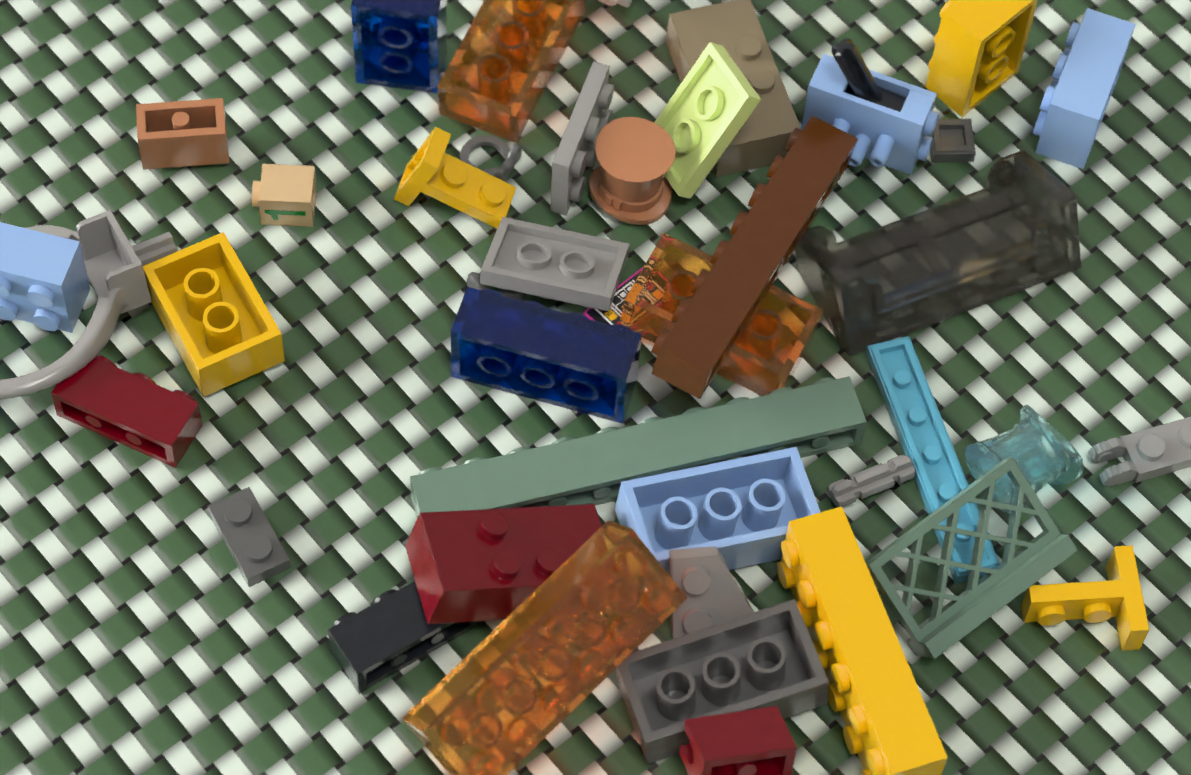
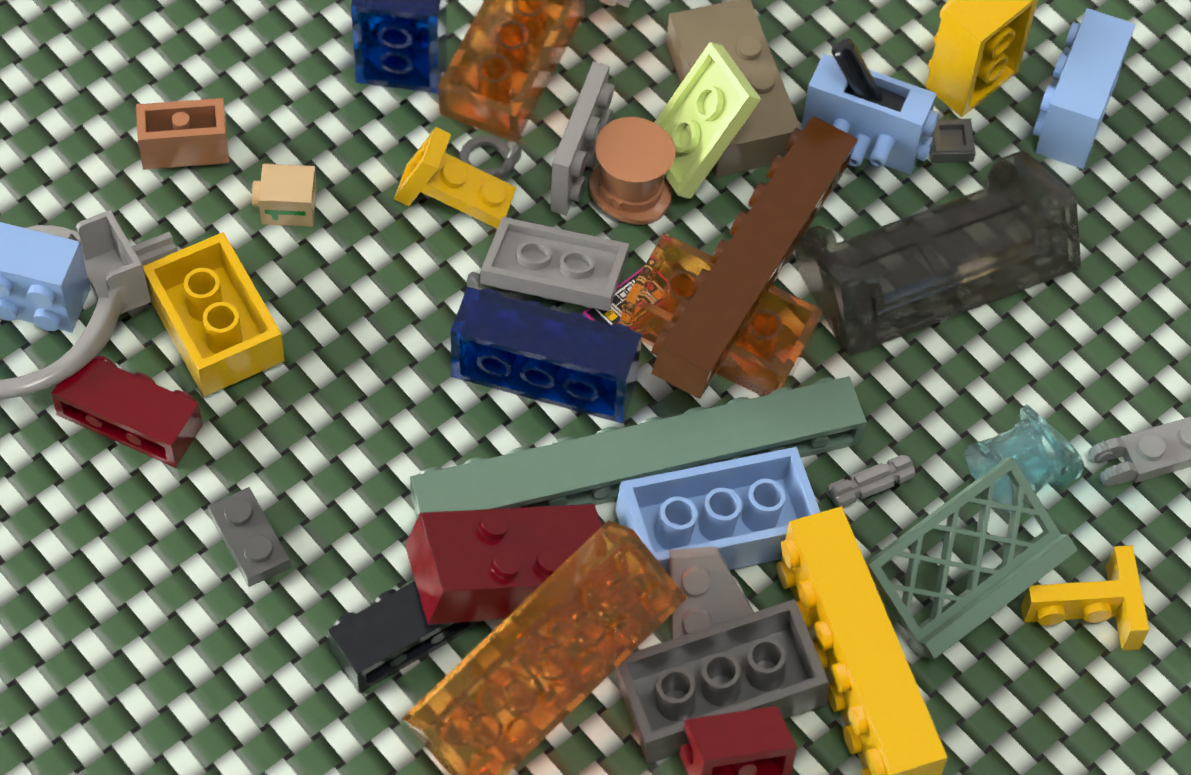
medium azure tile [865,336,1000,584] -> none

